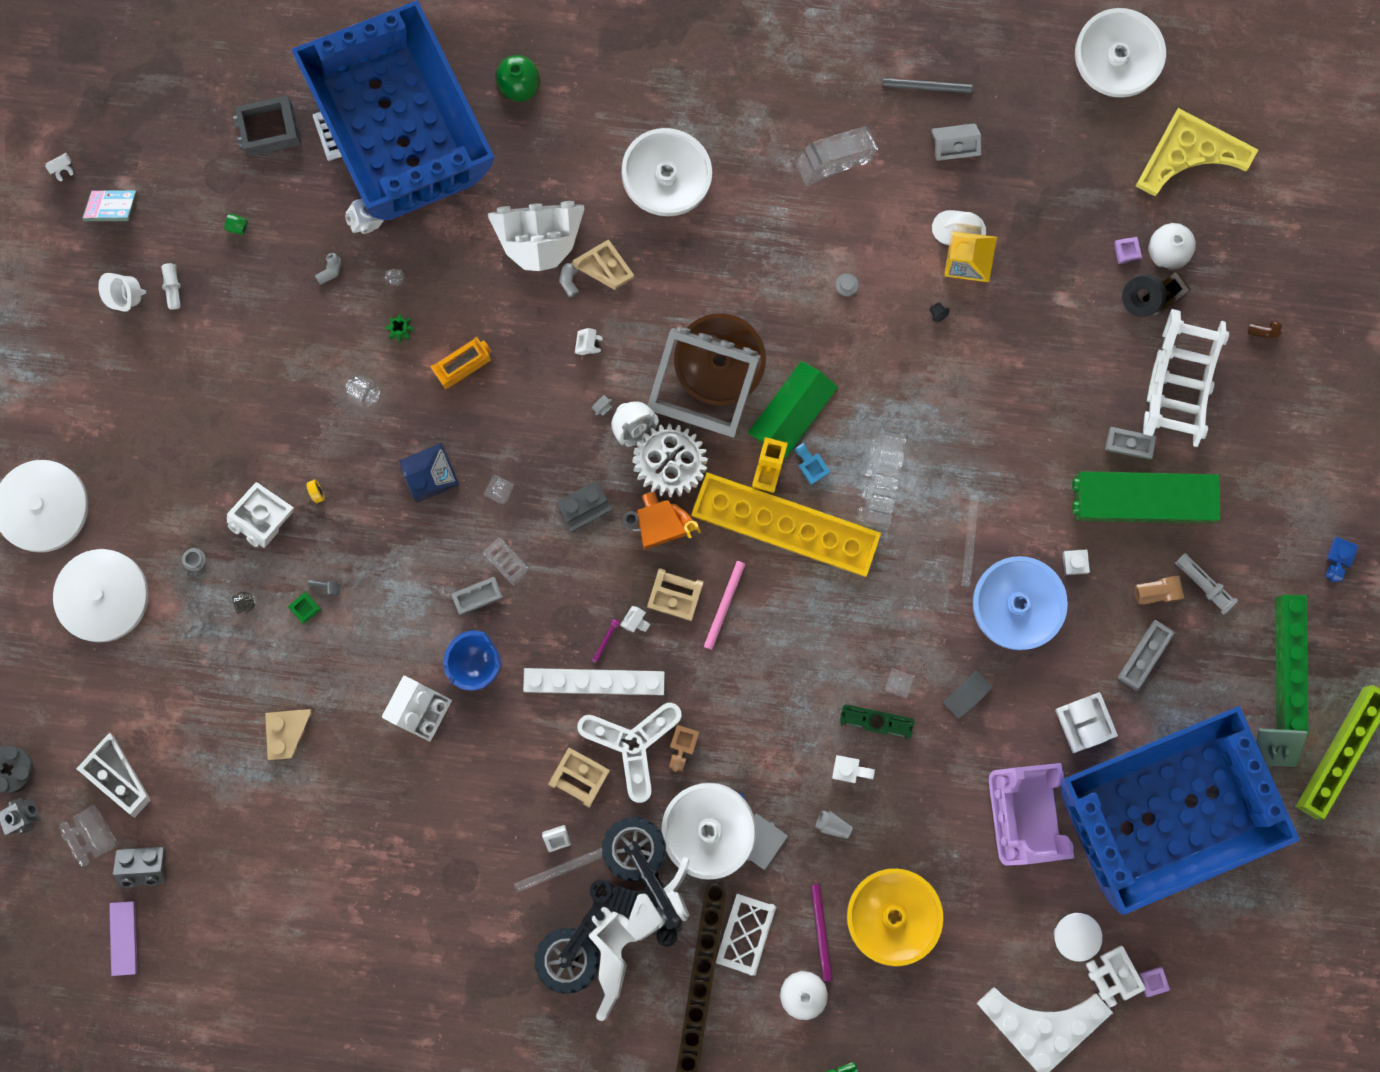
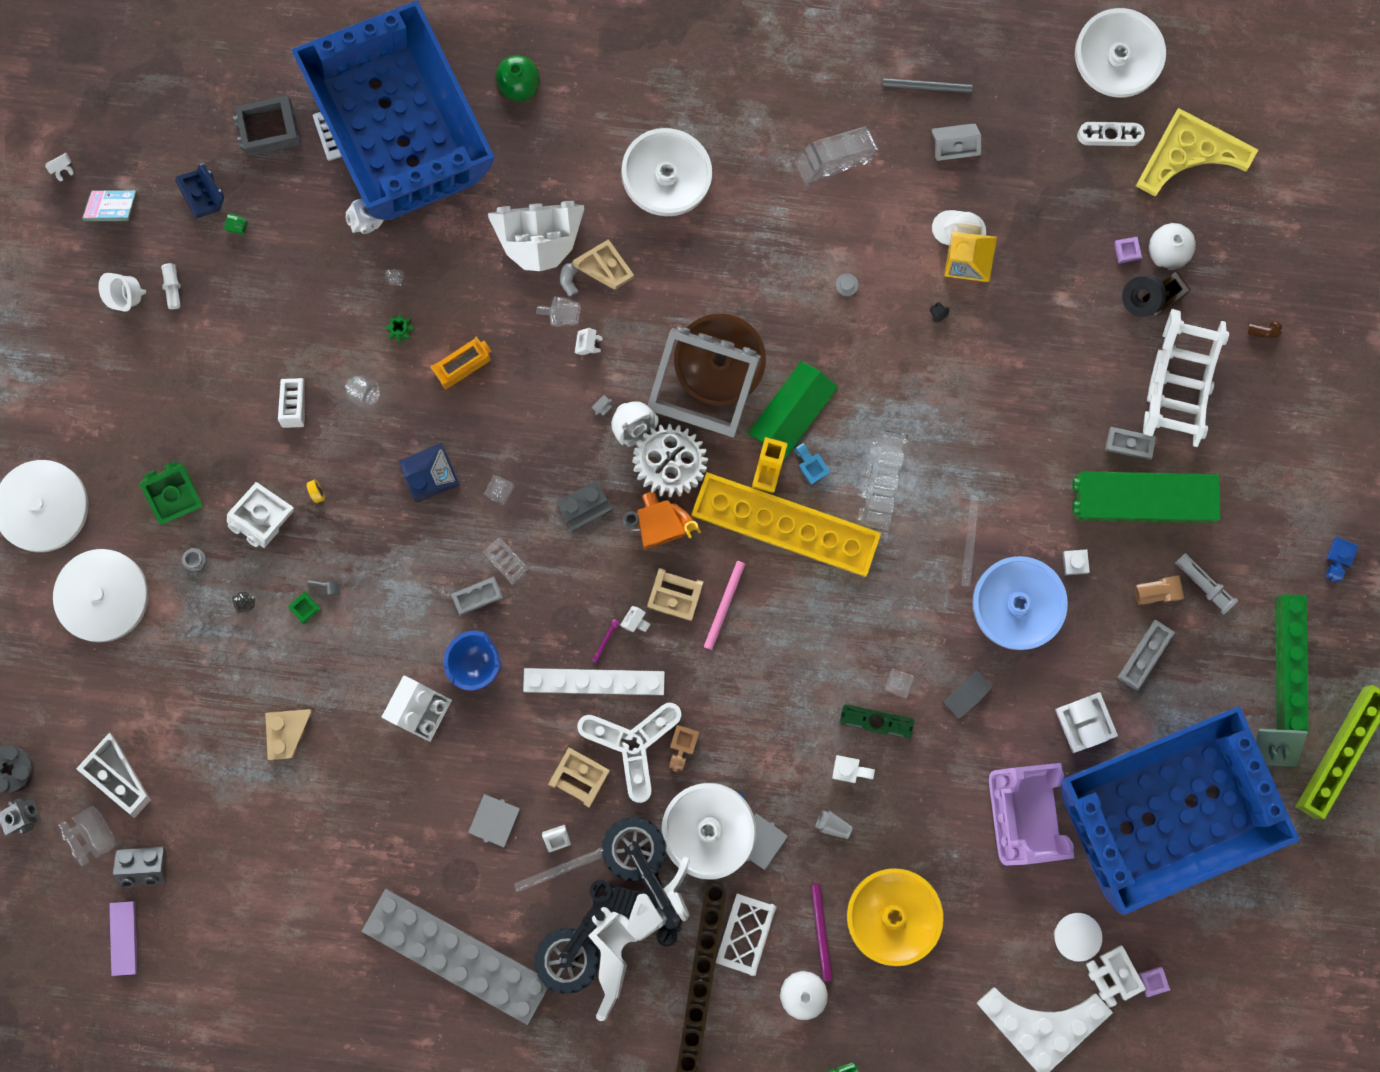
light grey arm [315,253,342,285] -> none
none -> green plate [139,461,203,525]
none -> dark blue bracket [175,163,224,219]
none -> white slope [278,378,305,428]
none -> light grey plate [361,889,548,1025]
none -> light grey piece [468,794,520,847]
none -> clear piece [536,297,580,327]
none -> white beam [1077,122,1145,146]

